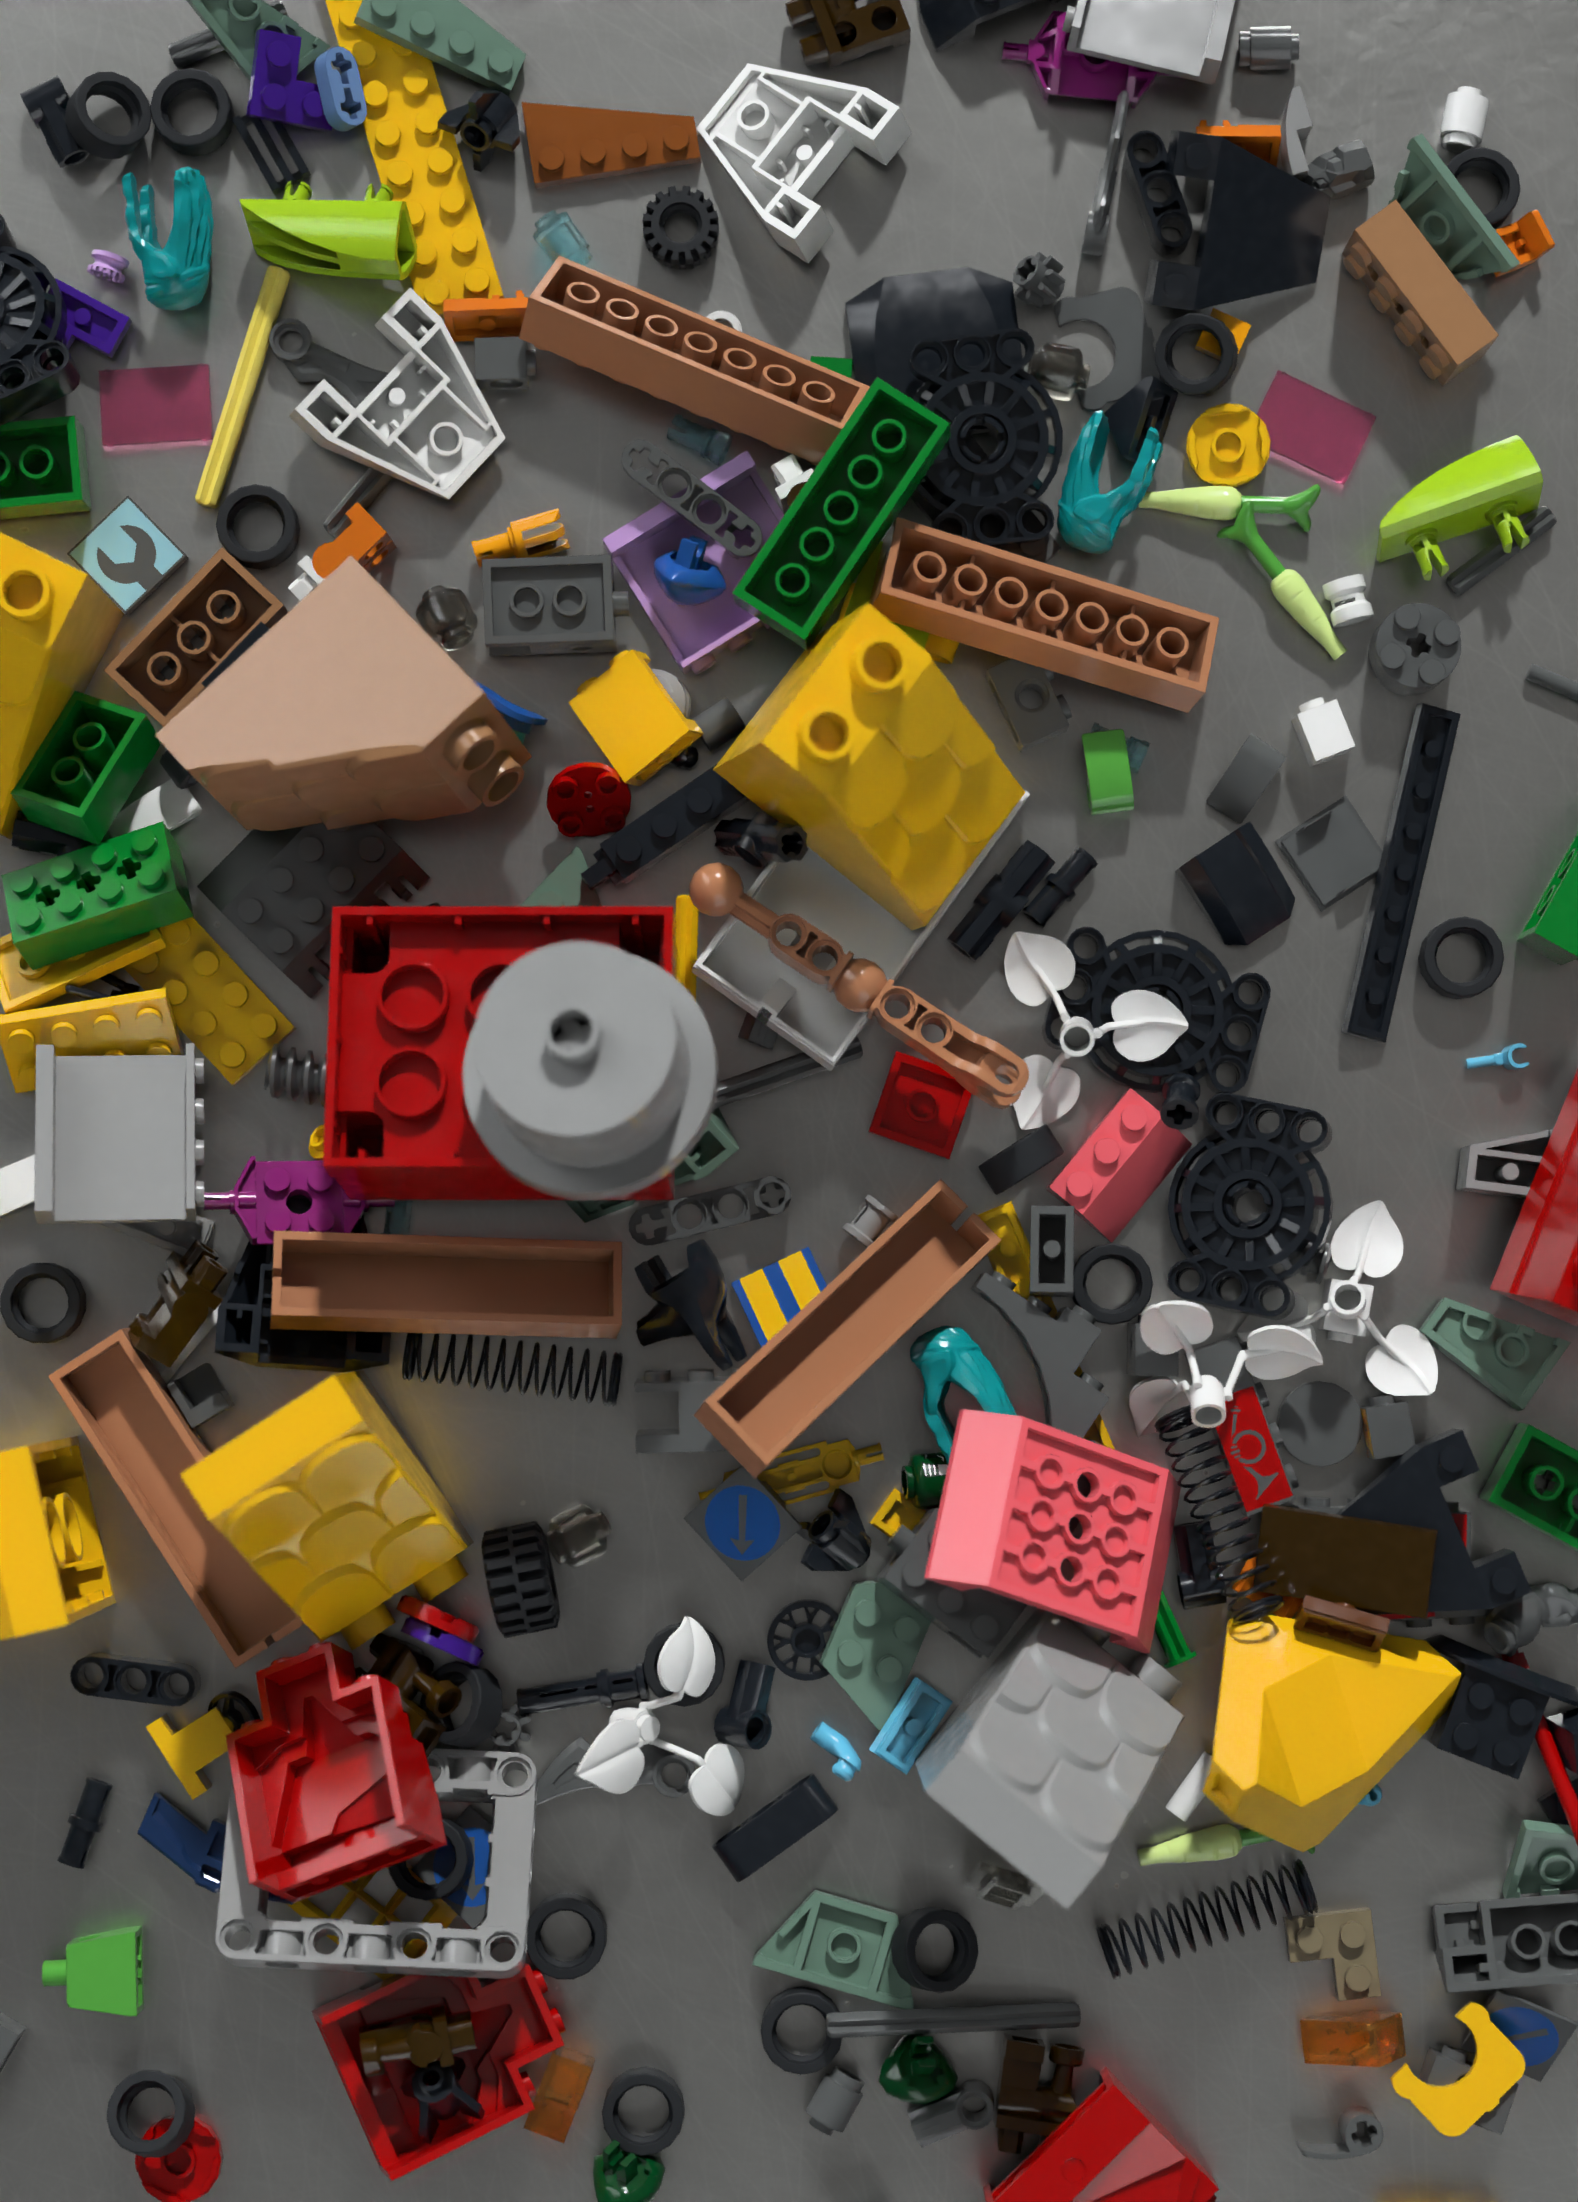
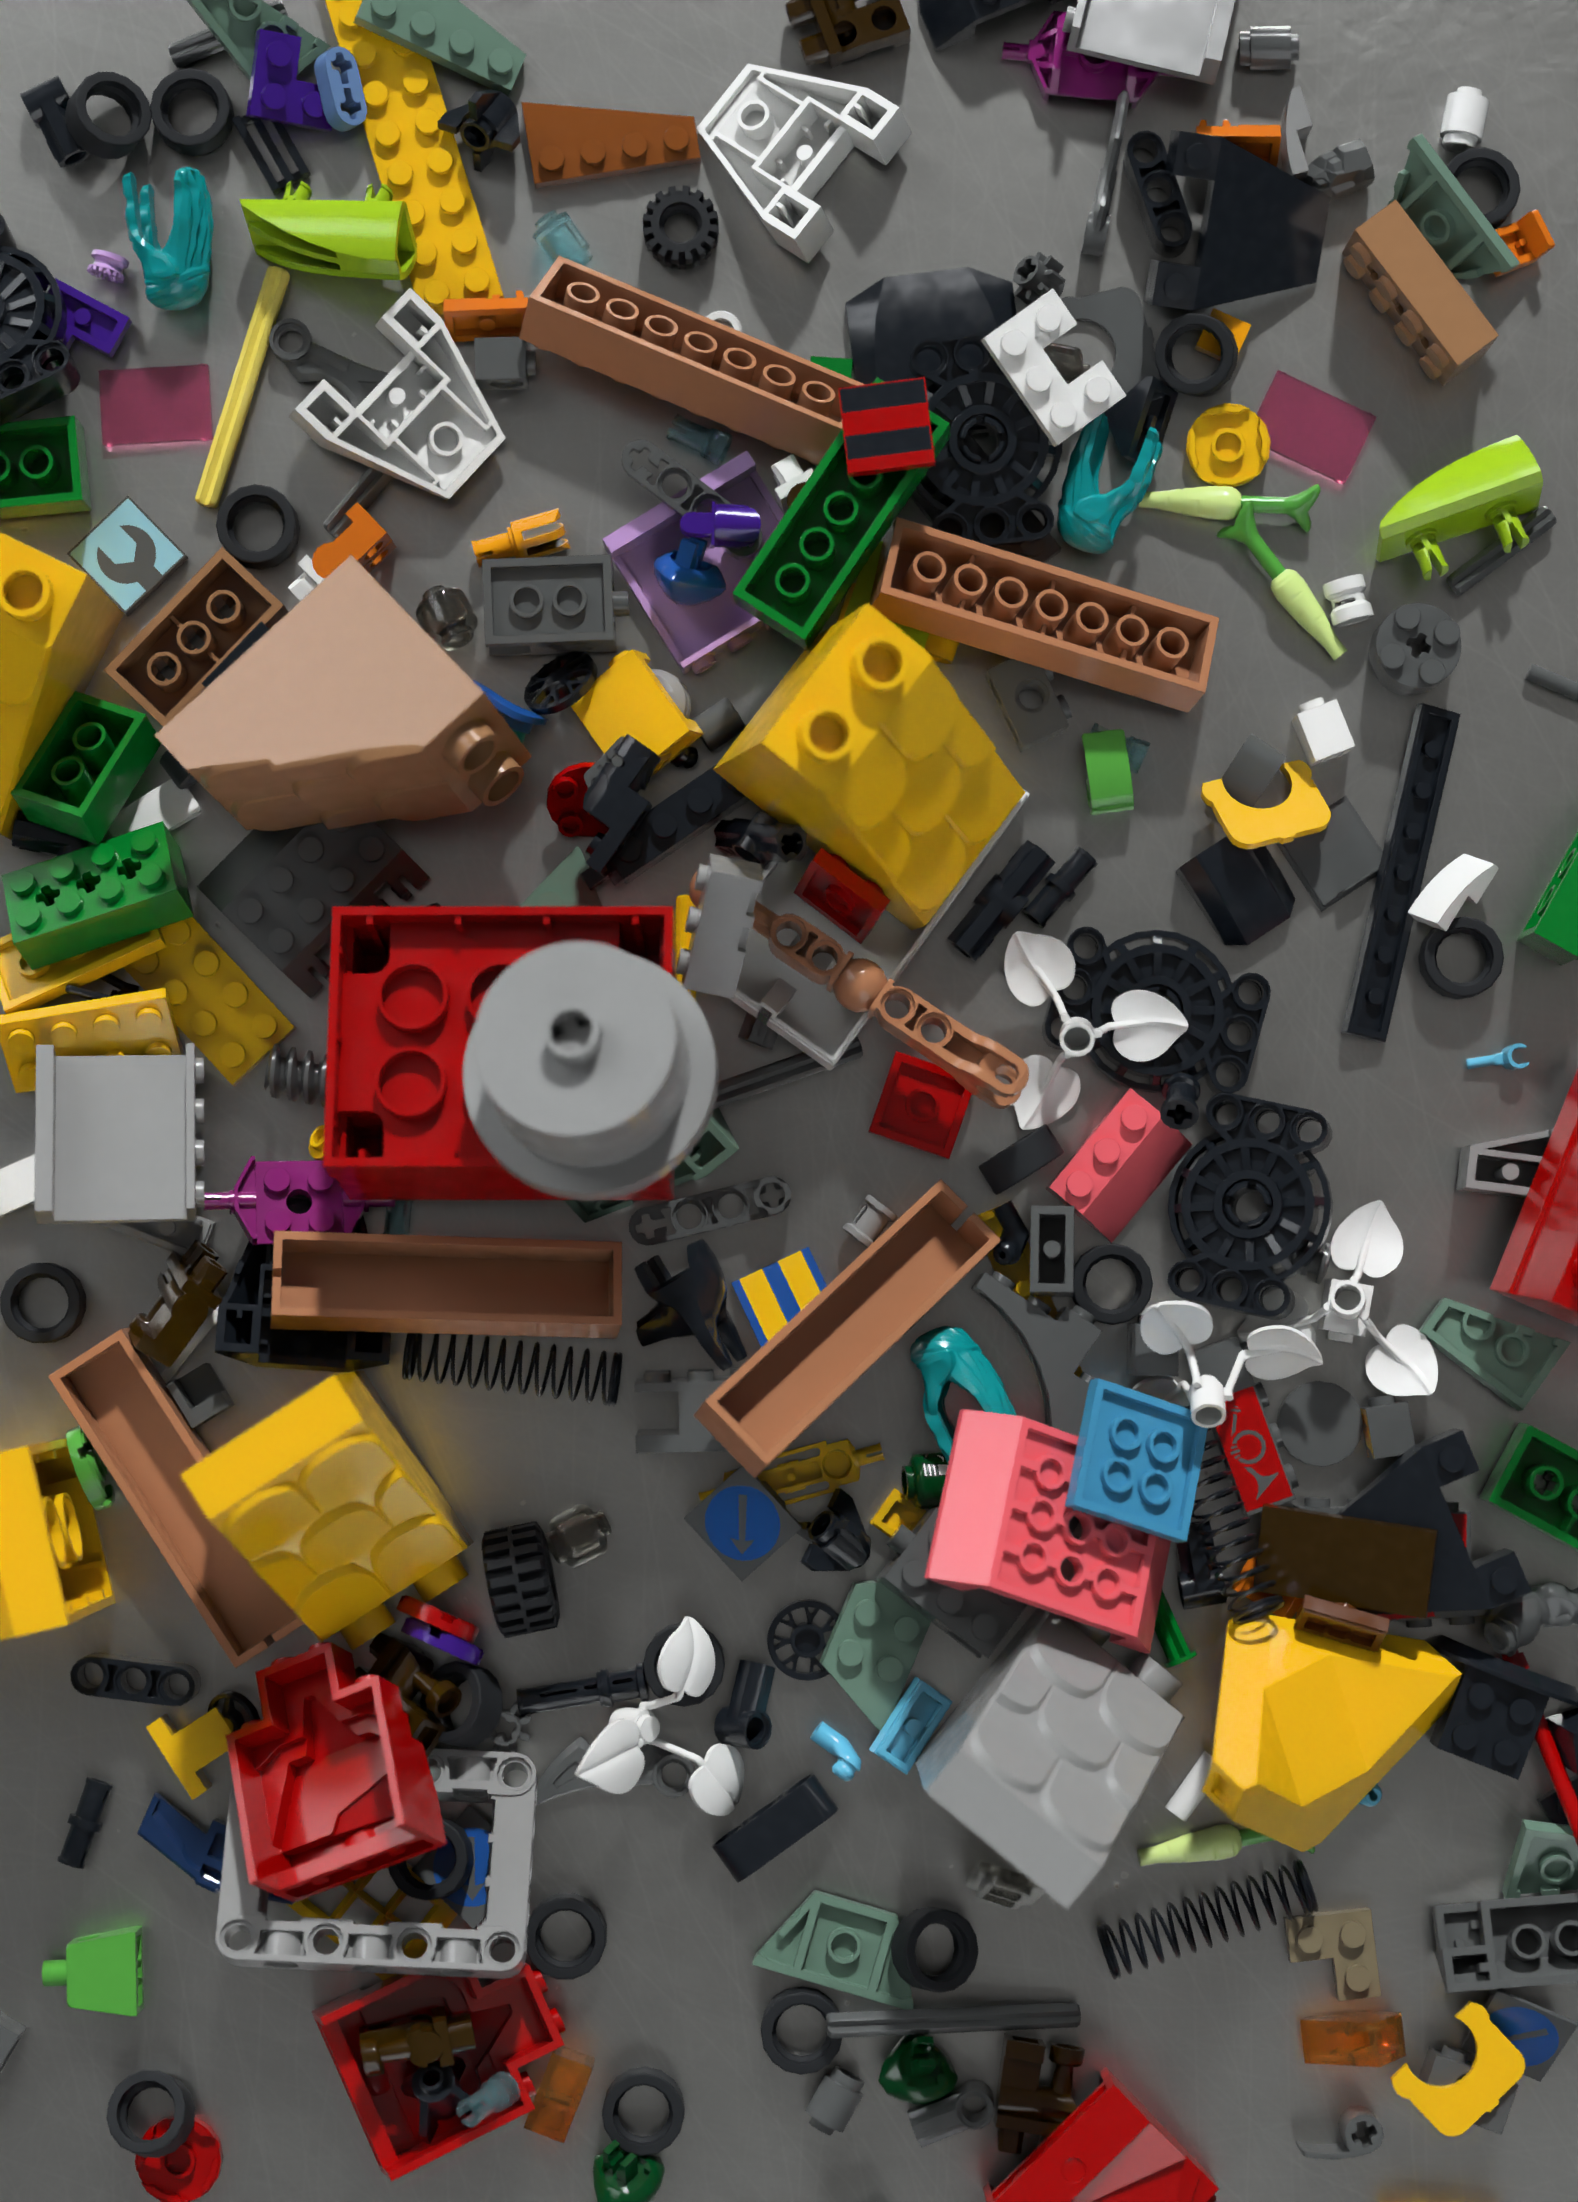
none -> bright green tile [66,1426,115,1511]
none -> clear light blue pin [457,2071,520,2127]
none -> black wheel [524,652,598,715]
none -> black plate [582,734,661,876]
none -> light grey wedge [676,853,764,999]
none -> dark purple arm [680,501,761,549]
none -> red plate [793,848,891,944]
none -> tile [838,377,935,477]
none -> white plate [981,288,1127,447]
none -> black arm [993,1200,1029,1266]
none -> dark azure plate [1065,1378,1208,1543]
none -> yellow piece [1201,759,1331,849]
none -> white slope [1407,854,1499,931]

